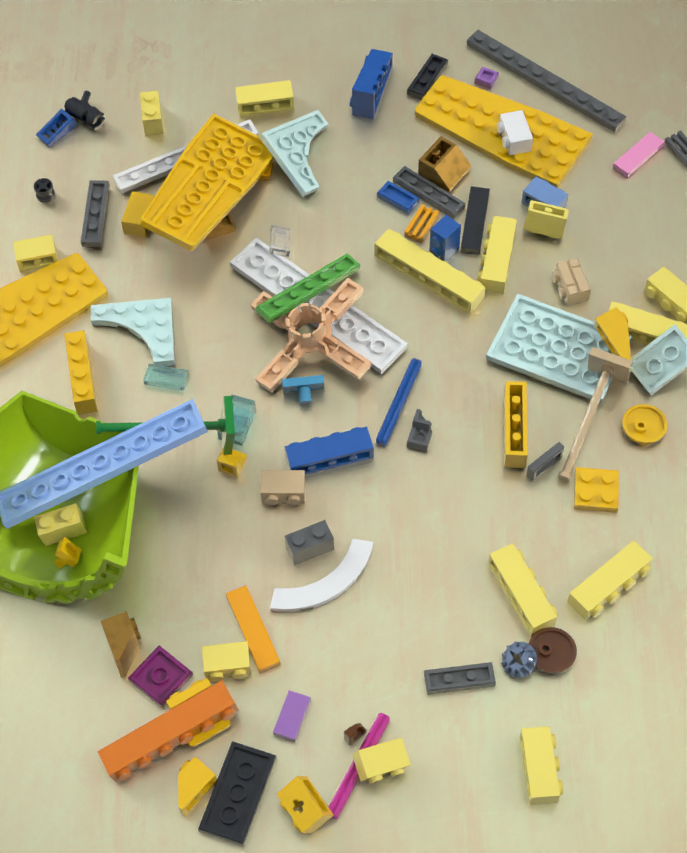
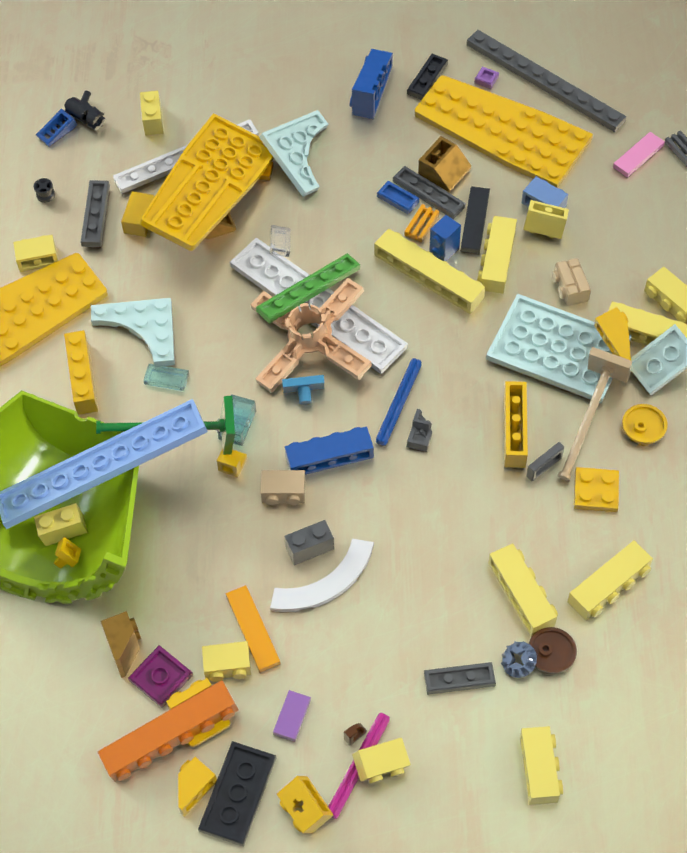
light yellow brick [235,80,294,116] -> none
white brick [497,110,533,155] -> none

